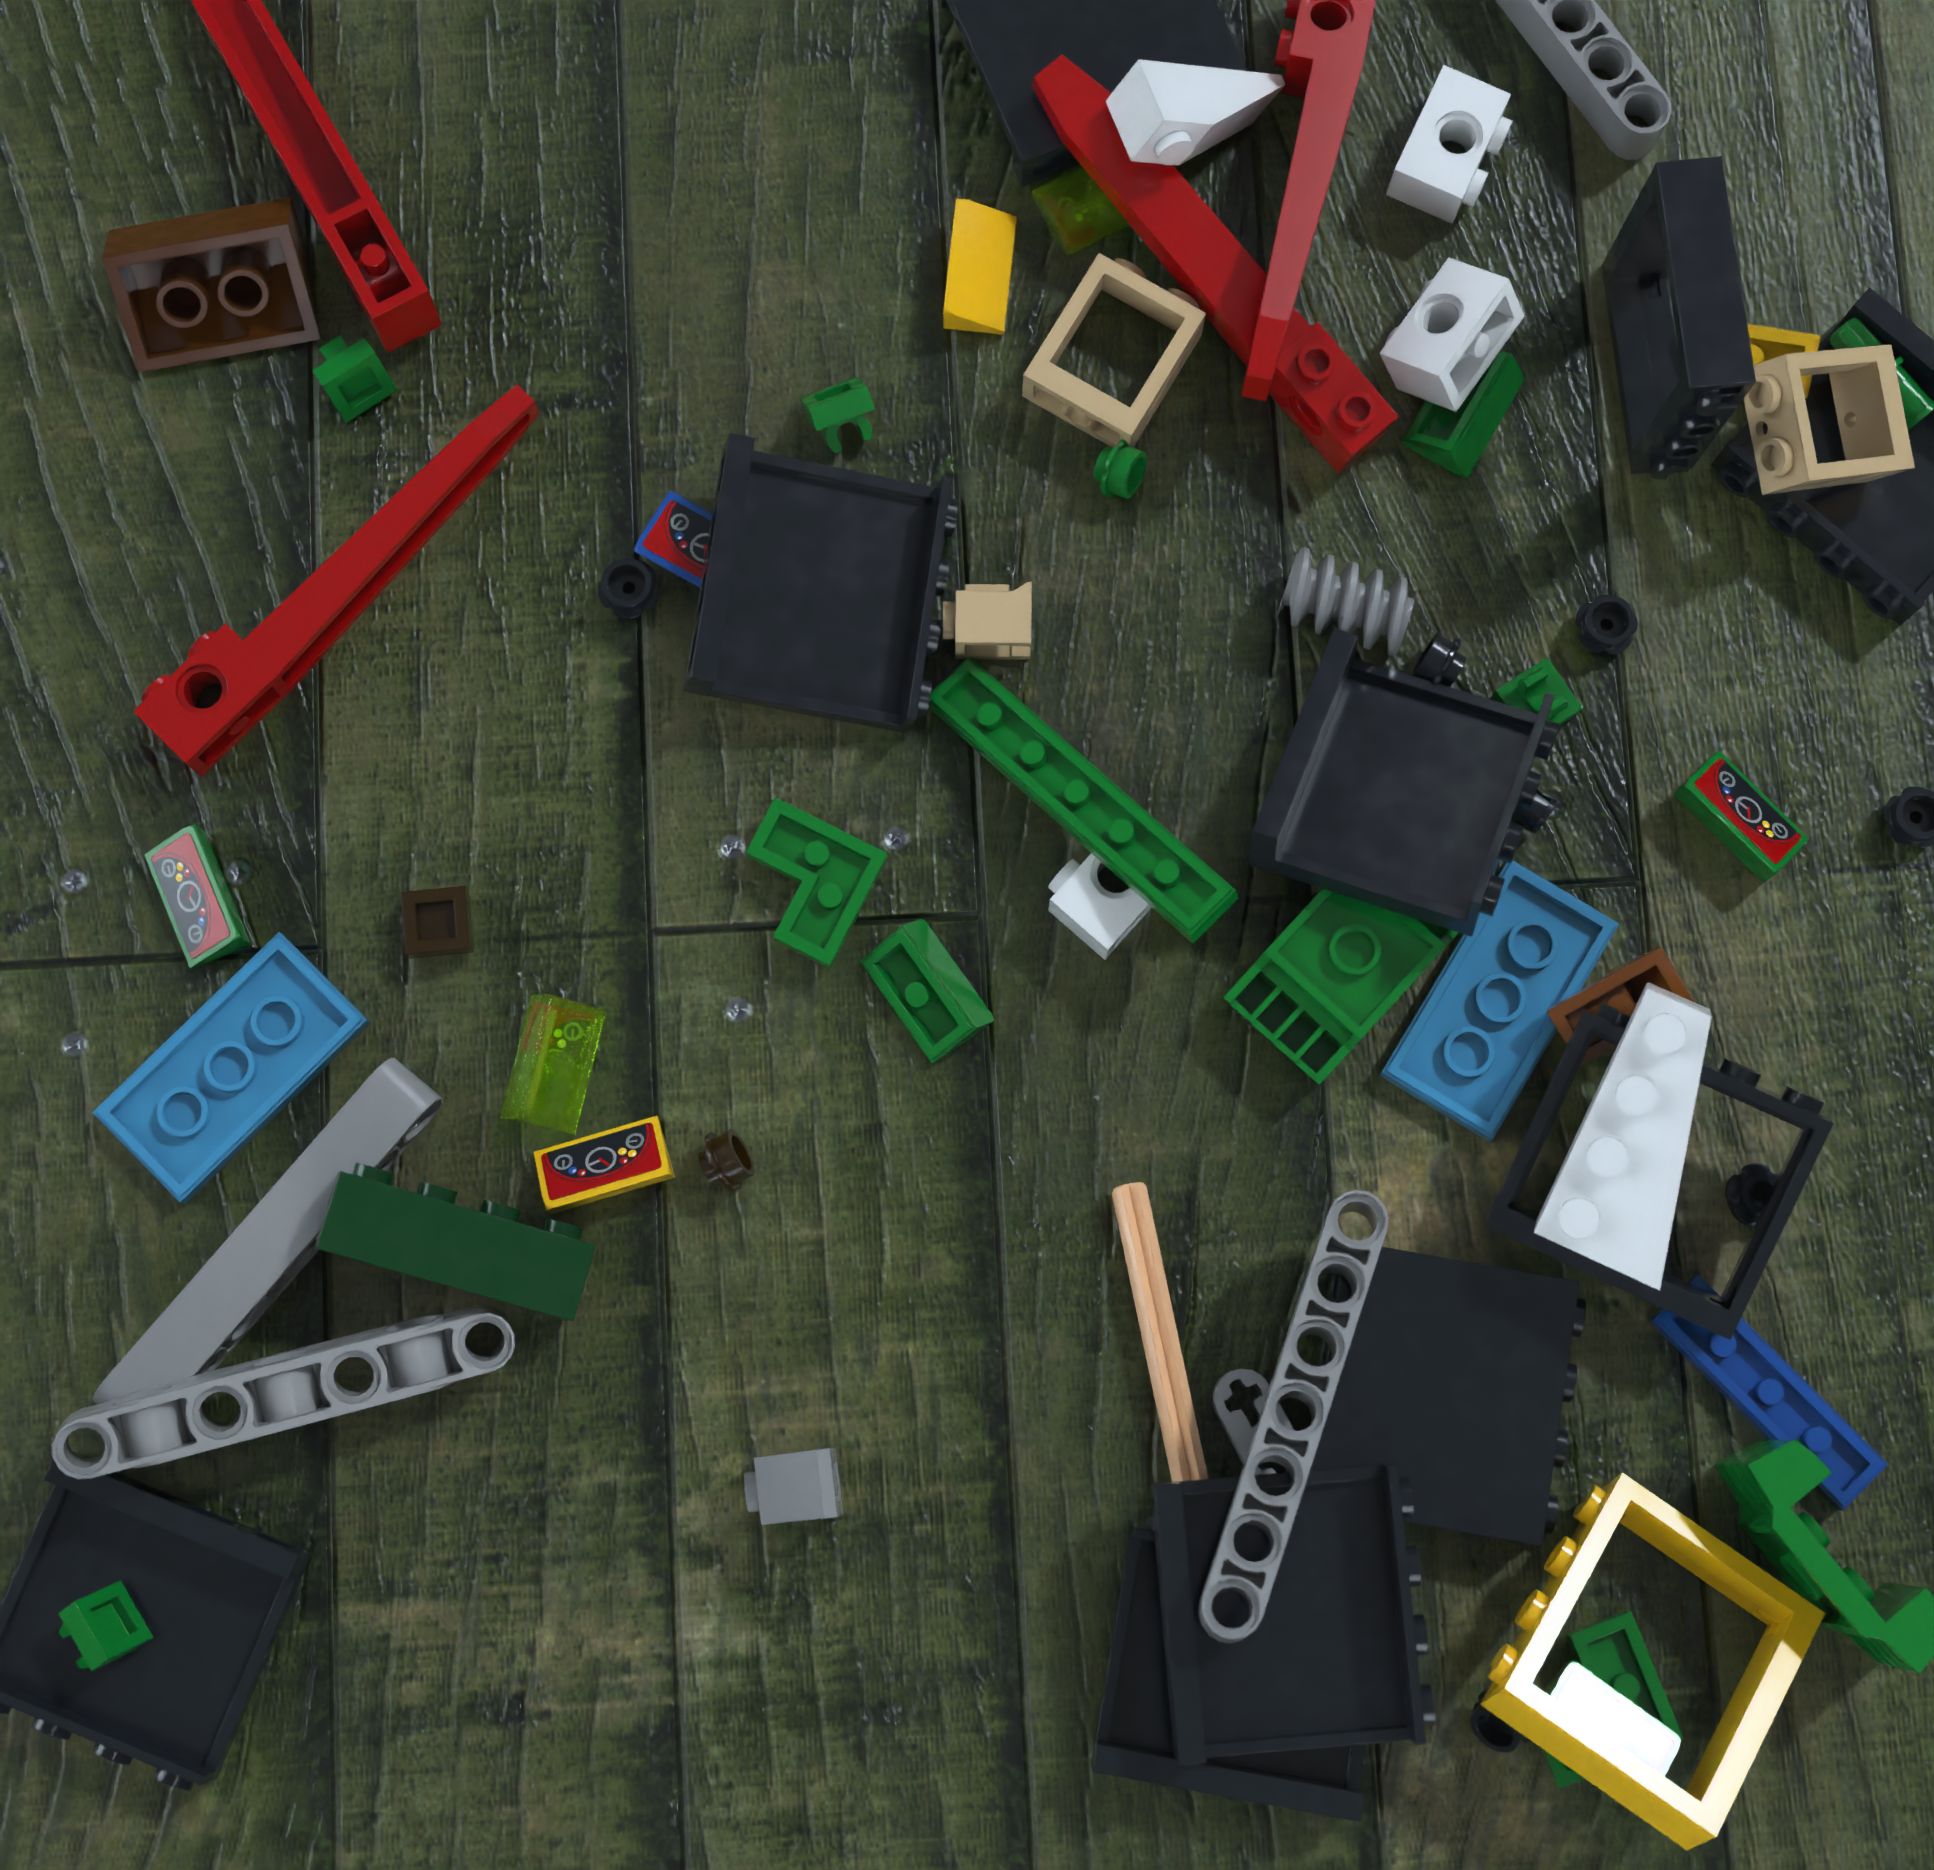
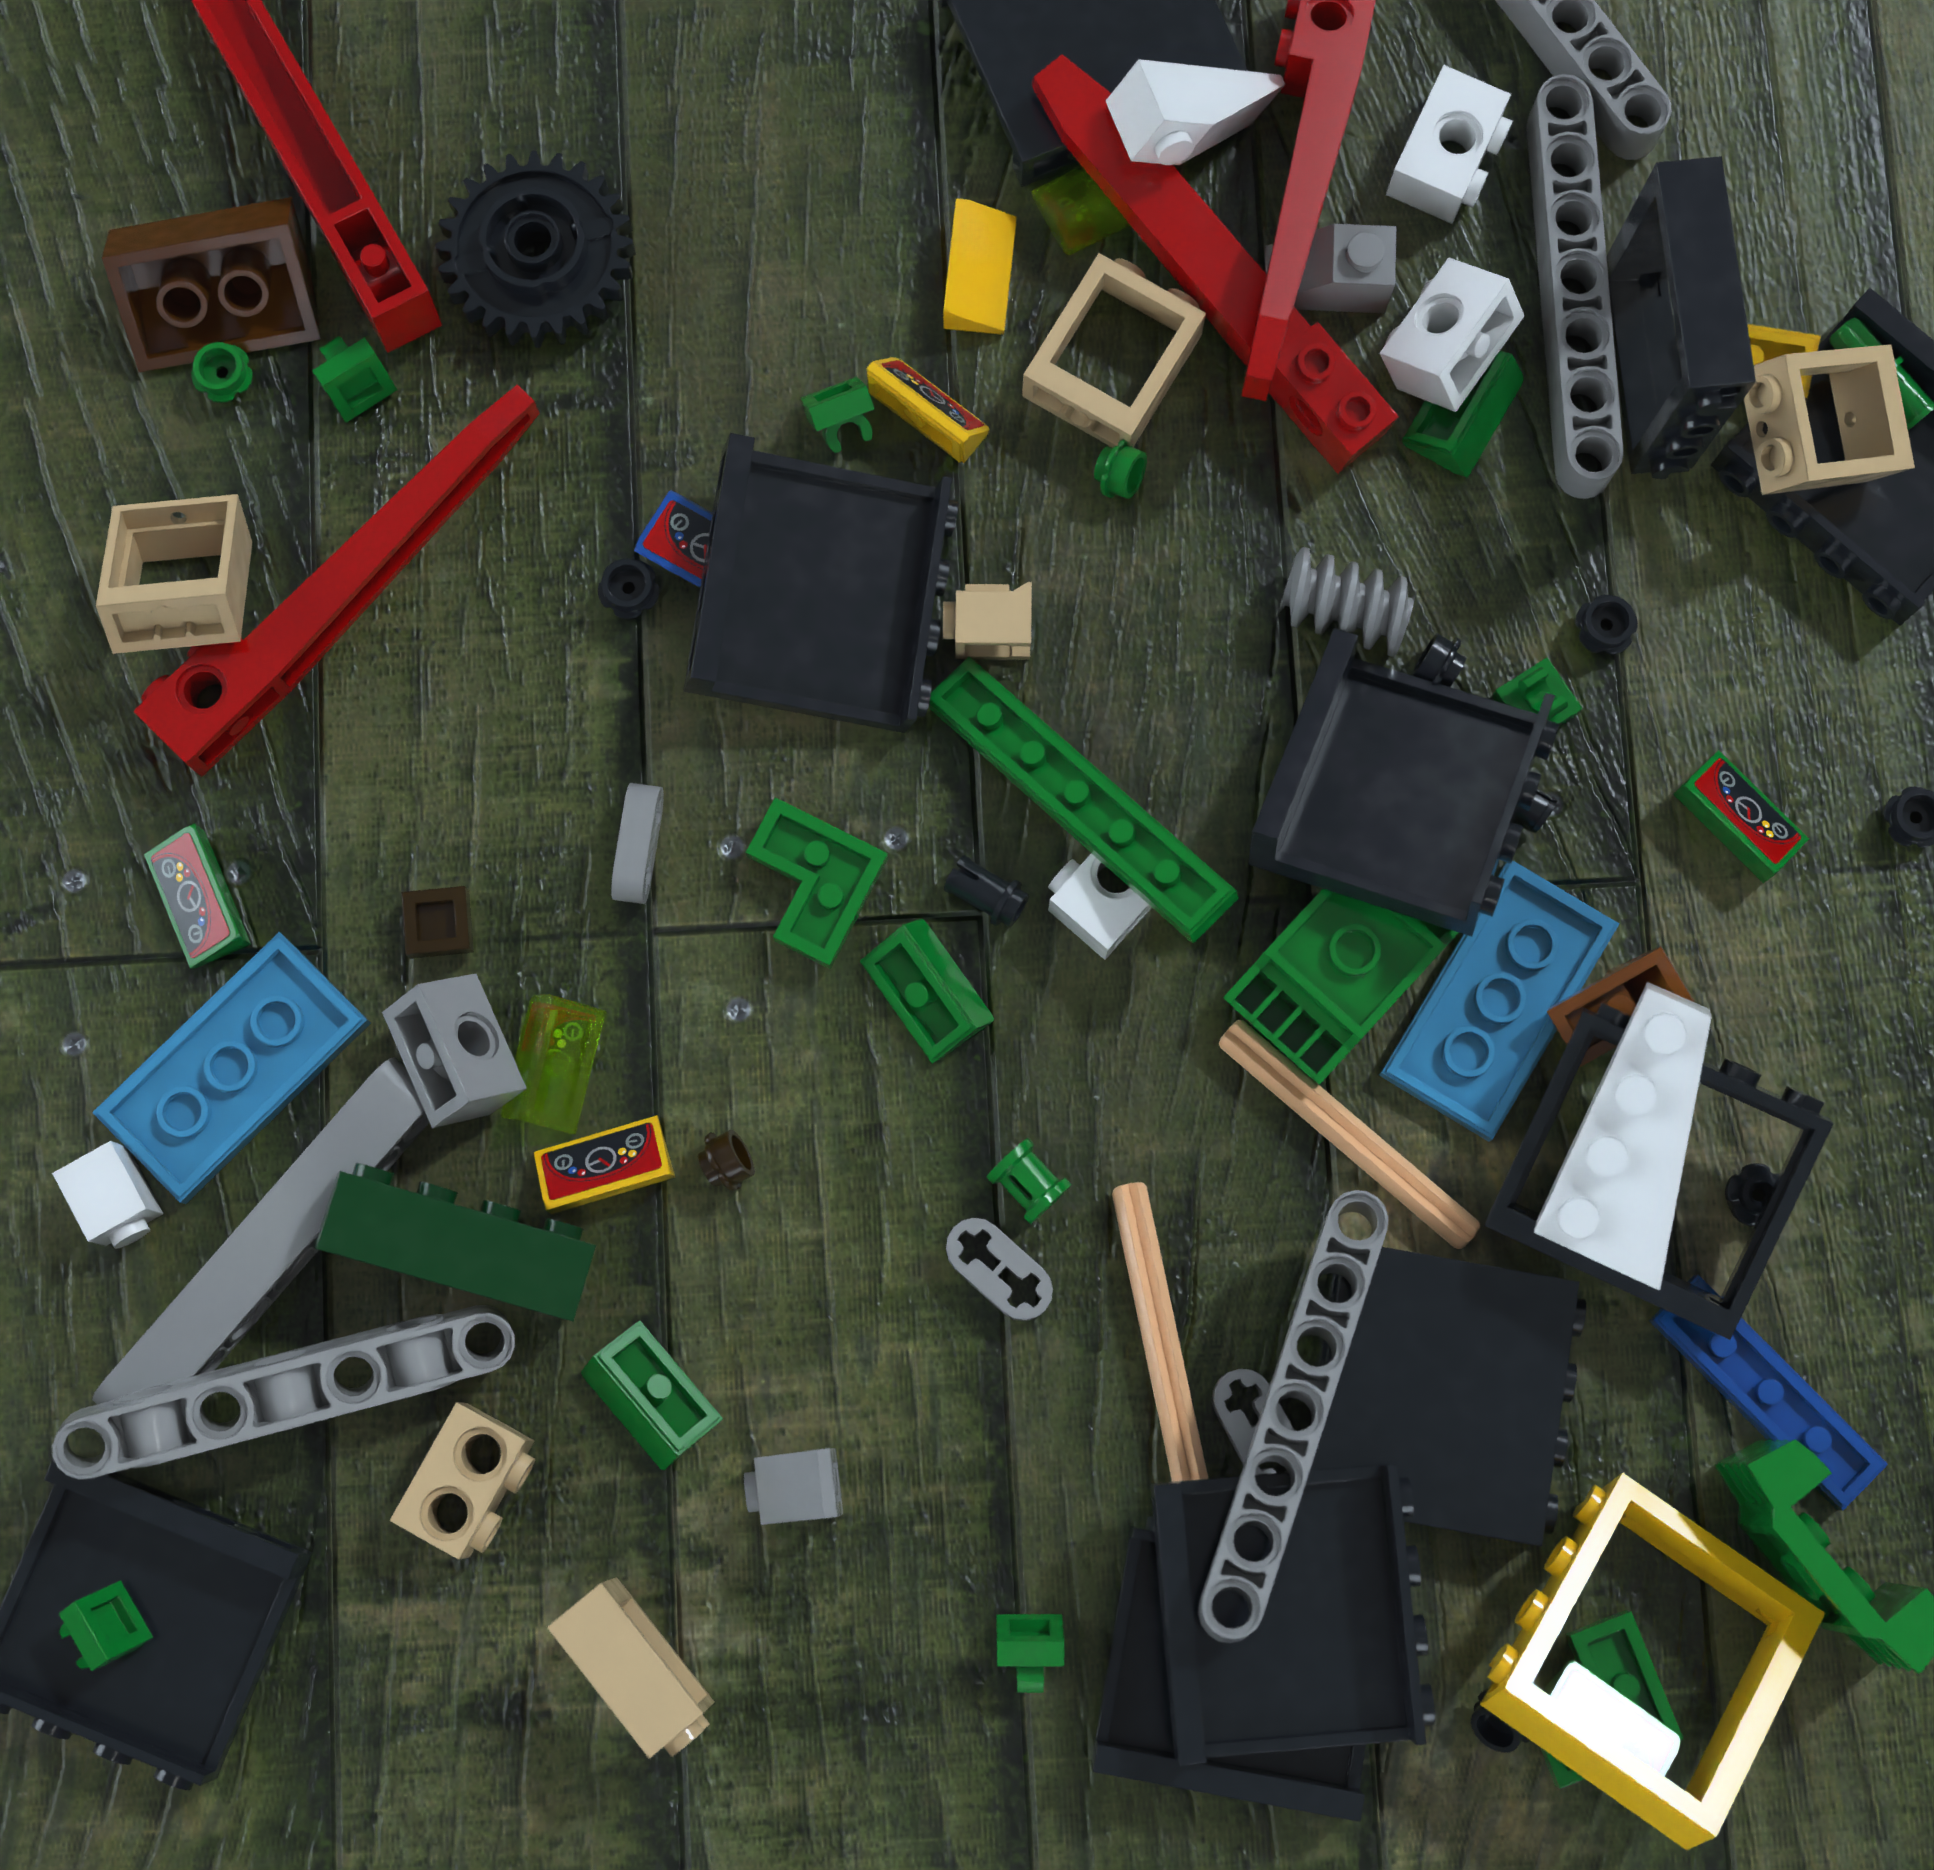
none -> white brick [52,1141,163,1249]
none -> tan window [96,494,252,654]
none -> green plate [191,342,253,403]
none -> light grey brick [382,974,527,1128]
none -> tan brick [390,1402,535,1560]
none -> black gear [435,151,636,348]
none -> tan window [547,1577,714,1758]
none -> green slope [581,1320,723,1470]
none -> light grey beam [611,783,663,904]
none -> yellow slope [866,357,989,463]
none -> black pin [944,855,1029,927]
none -> light grey beam [946,1218,1053,1321]
none -> green bush [986,1138,1072,1225]
none -> green tile [996,1614,1064,1693]
none -> light nougat axle [1219,1020,1481,1249]
none -> light grey slope [1264,224,1396,313]
none -> light grey beam [1526,74,1623,499]

